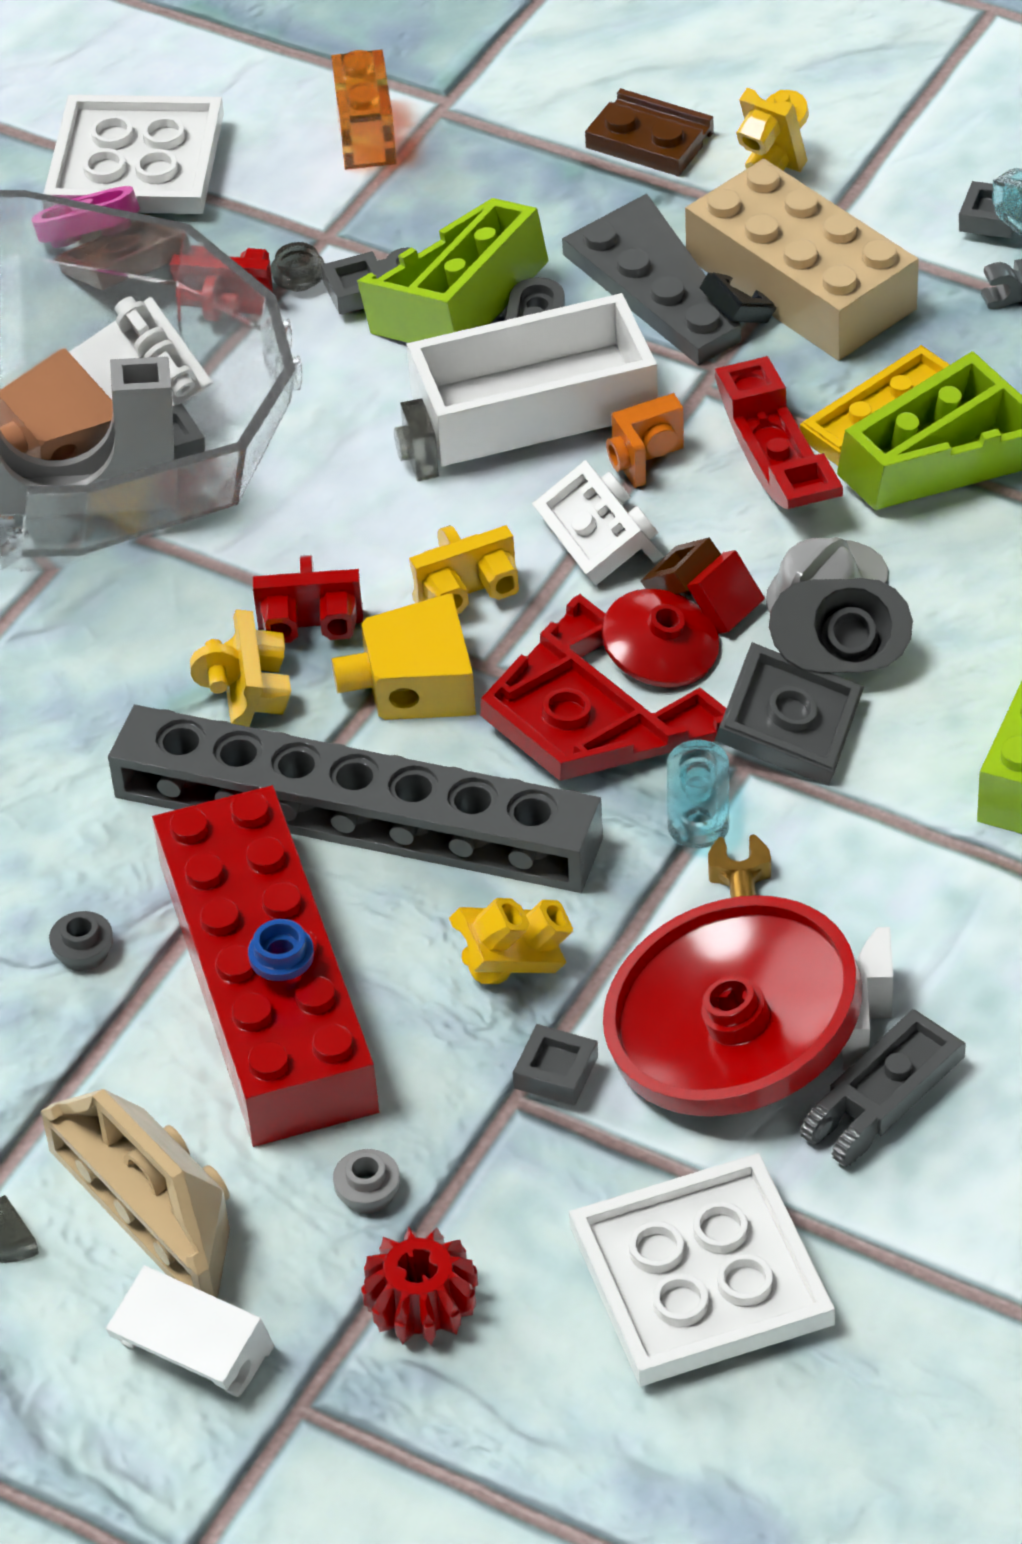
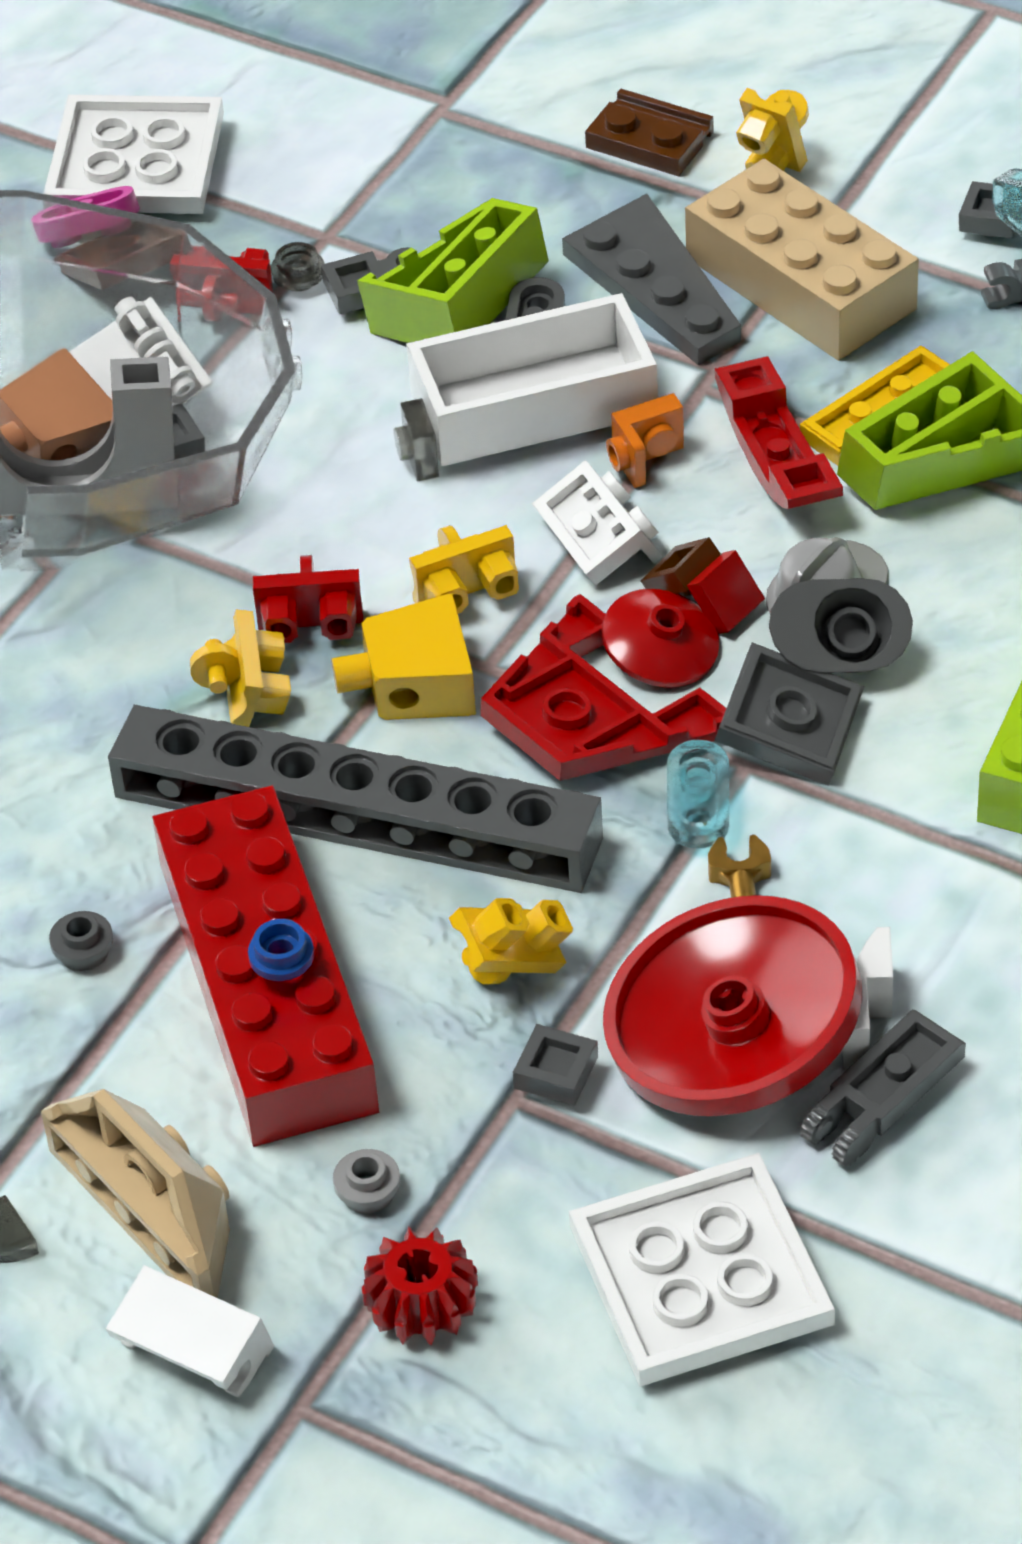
clear orange piece [331,49,397,170] -> none
black tile [699,272,777,323] -> none

